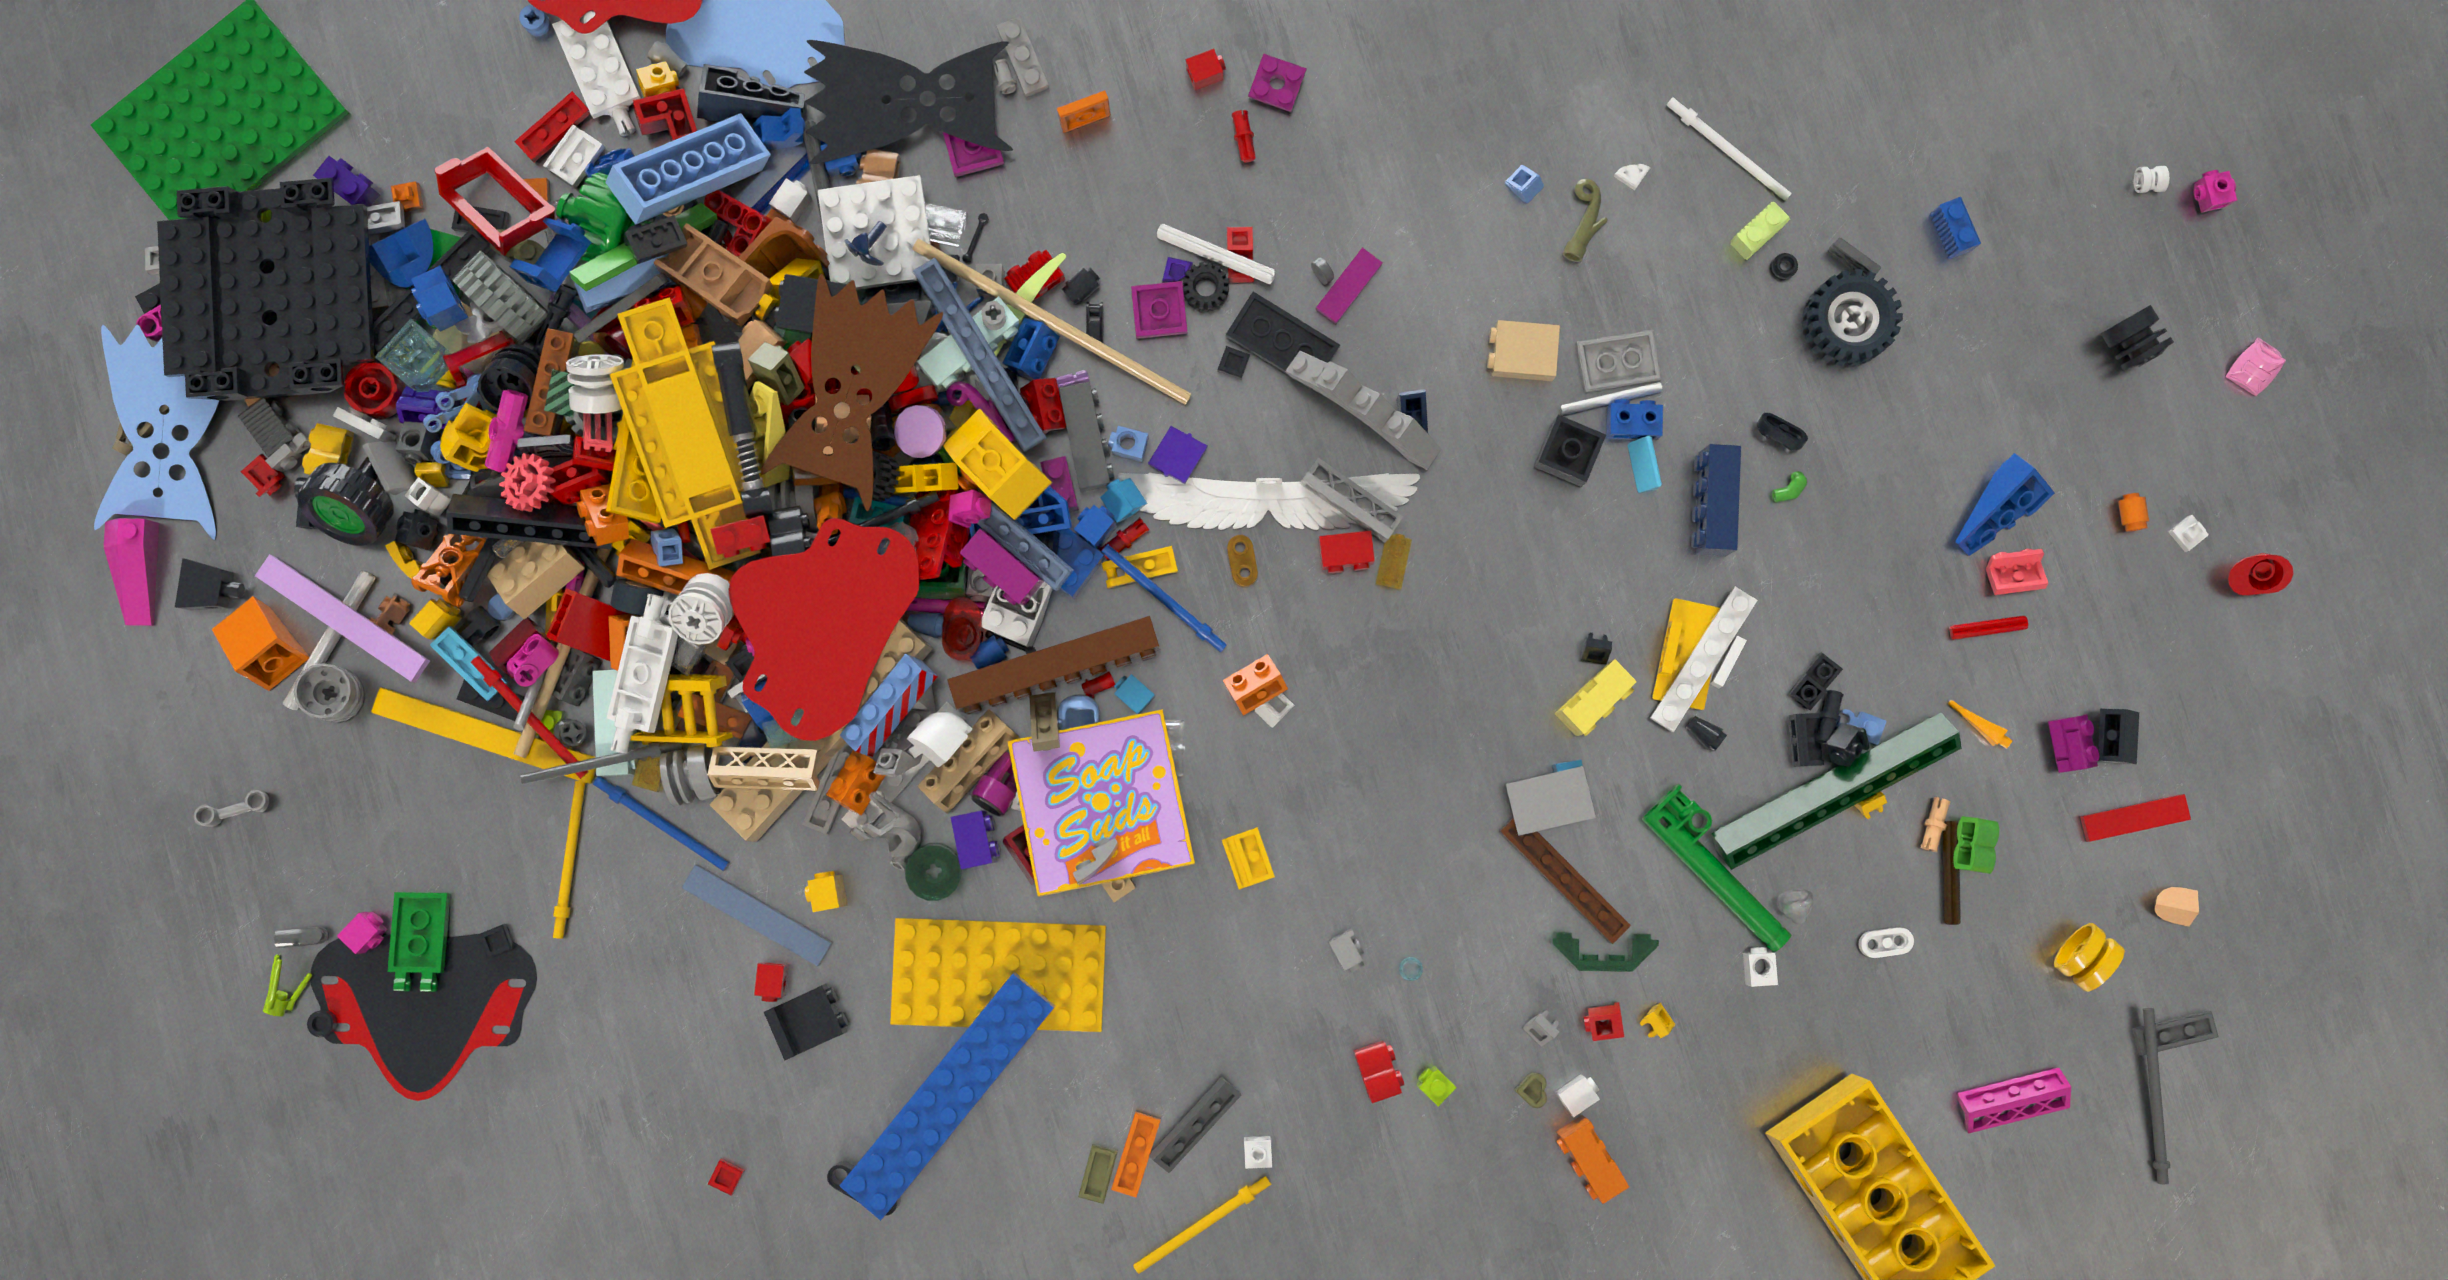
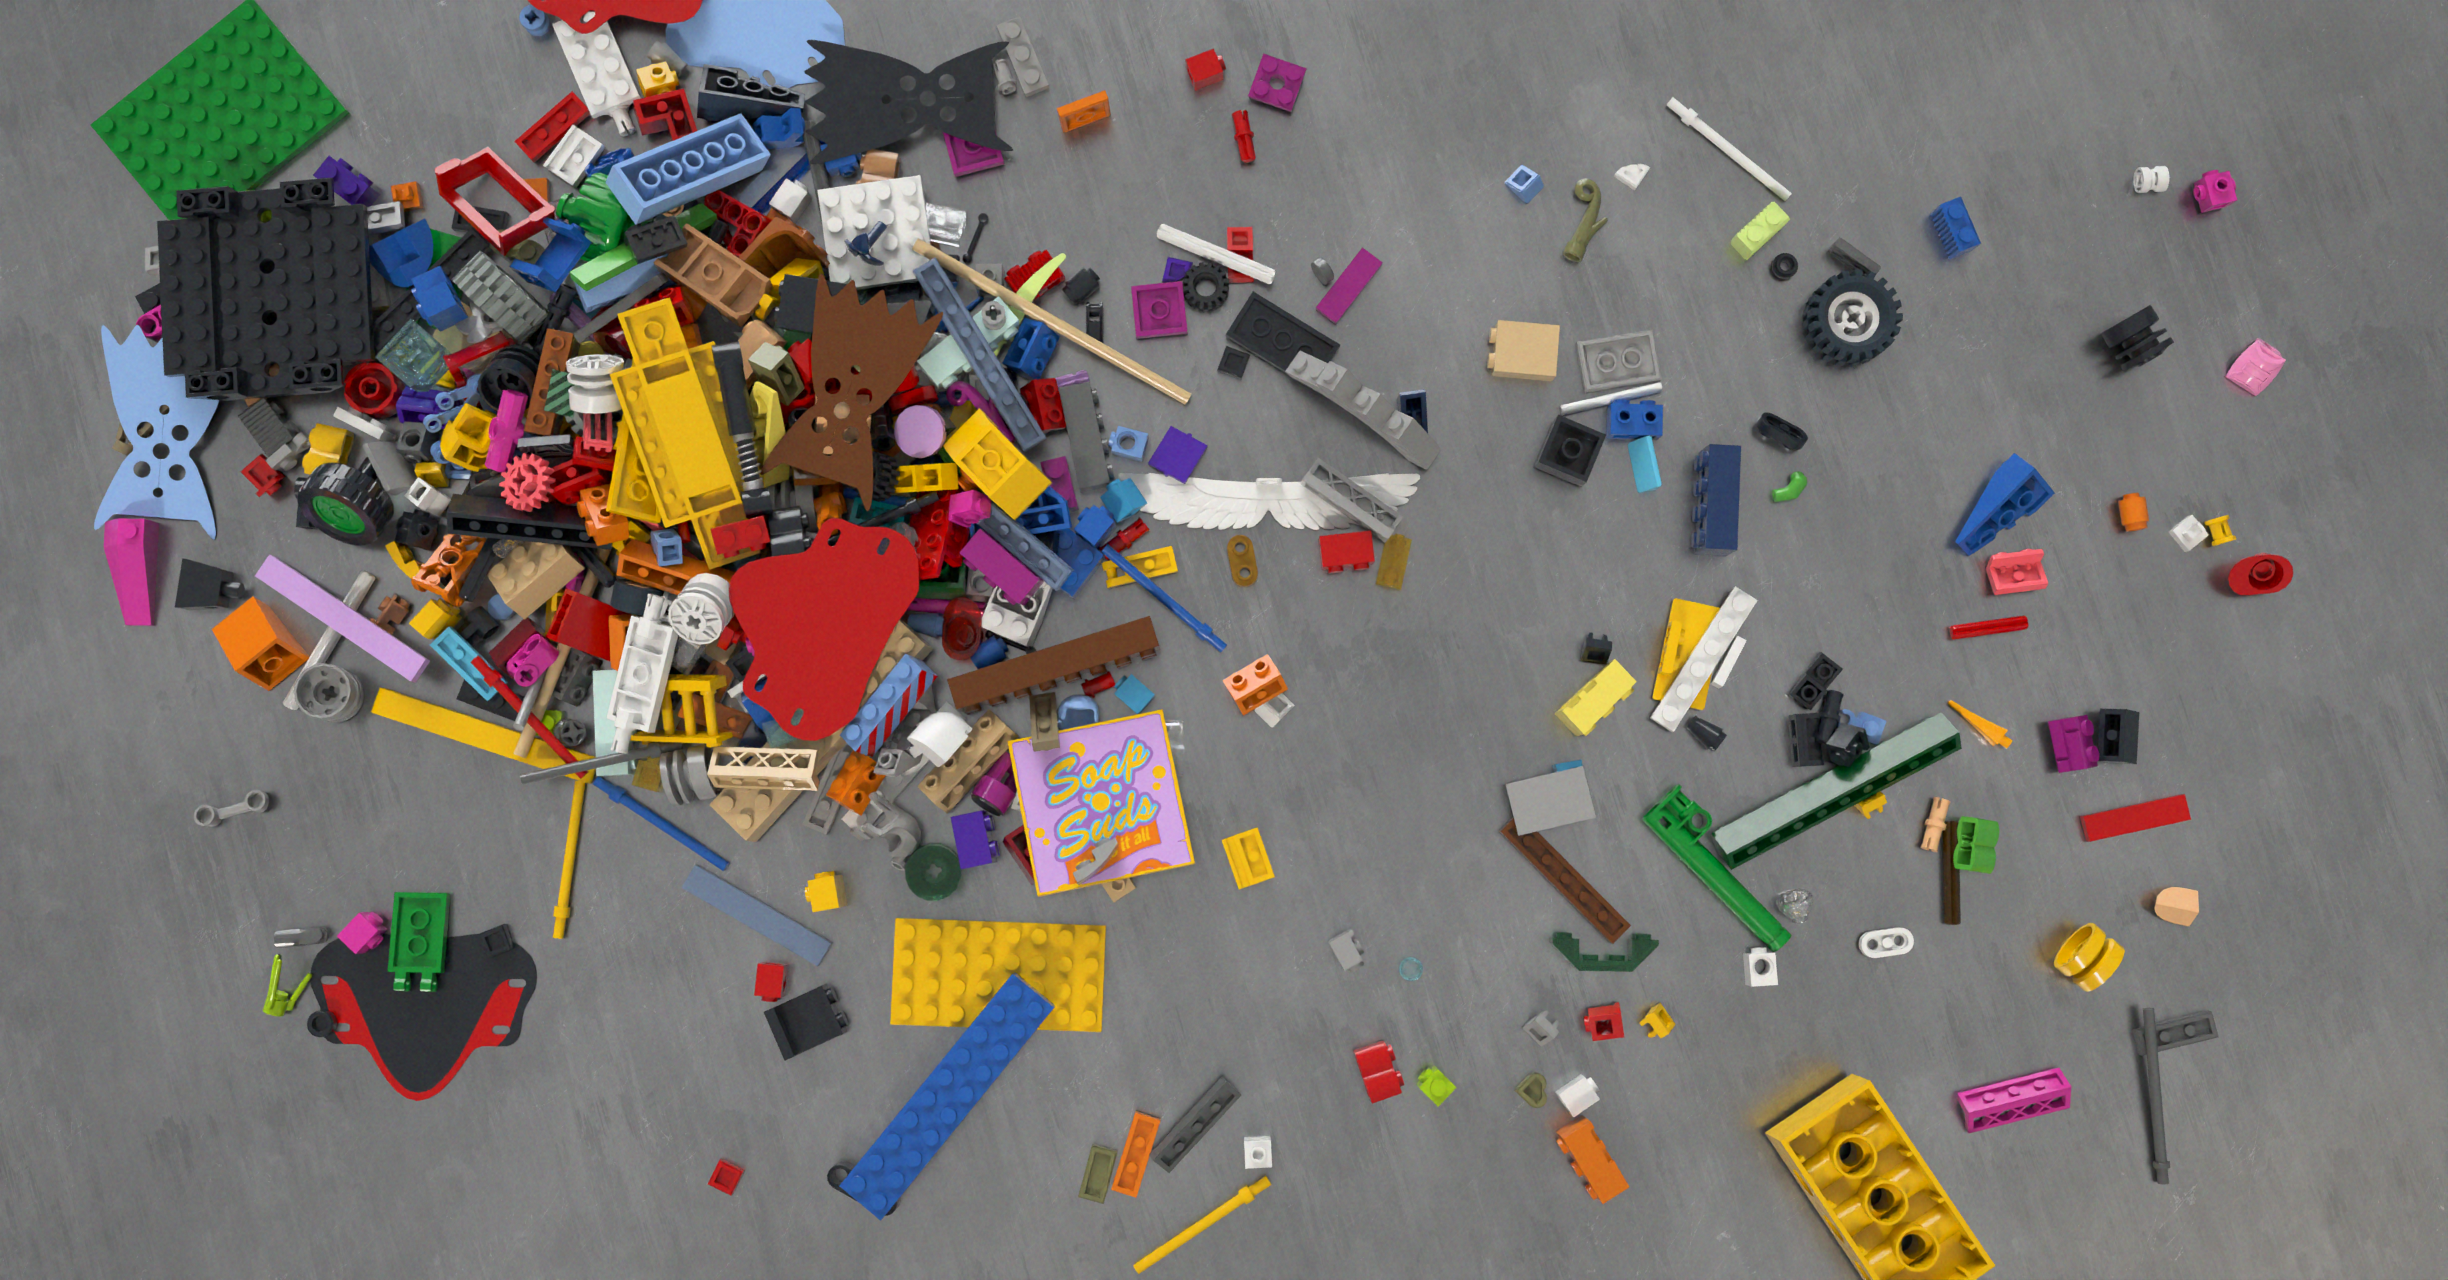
none -> yellow bush [2205,515,2236,546]

